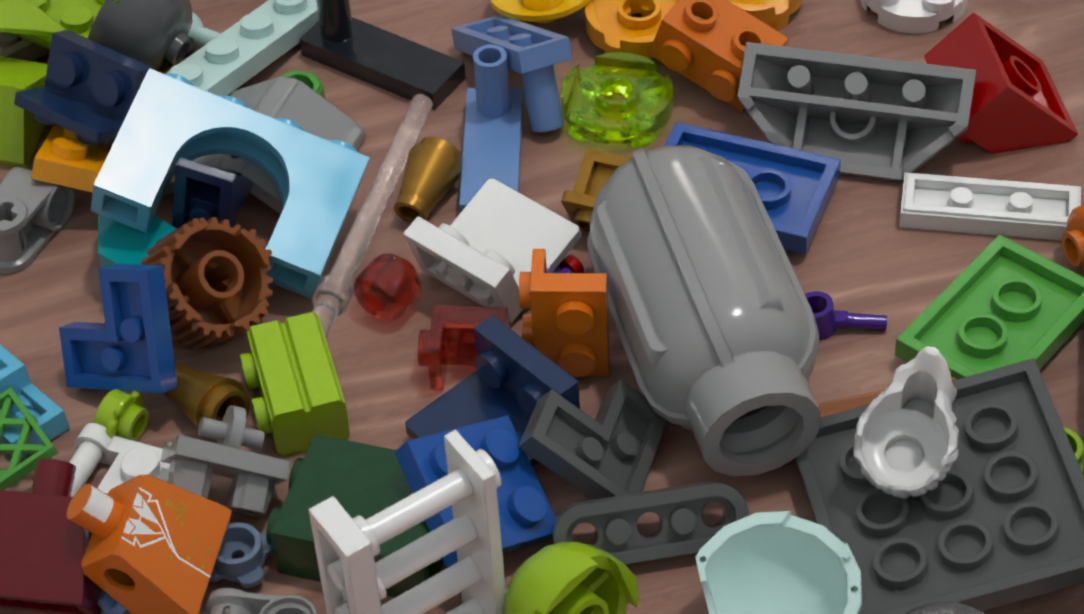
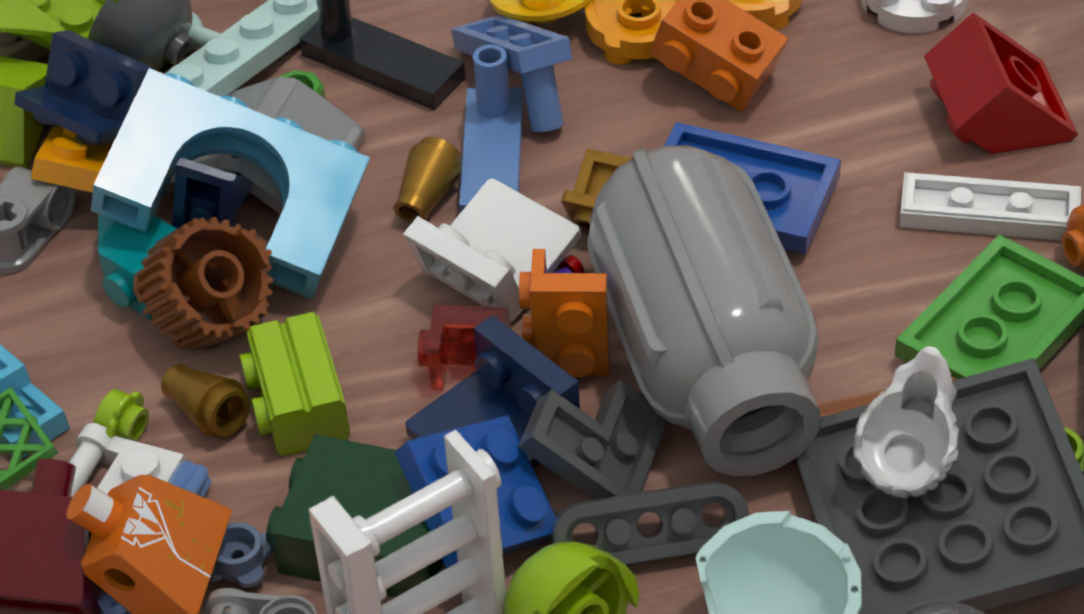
blue plate [59,264,178,393] -> none
light grey hips [160,405,291,517] -> none
clear bar [312,94,433,338] -> none
clear red piece [353,253,422,322] -> none
clear neon green plate [561,52,673,148] -> none
light grey wedge [737,42,976,182] -> none
dark purple hand [805,291,887,341] -> none

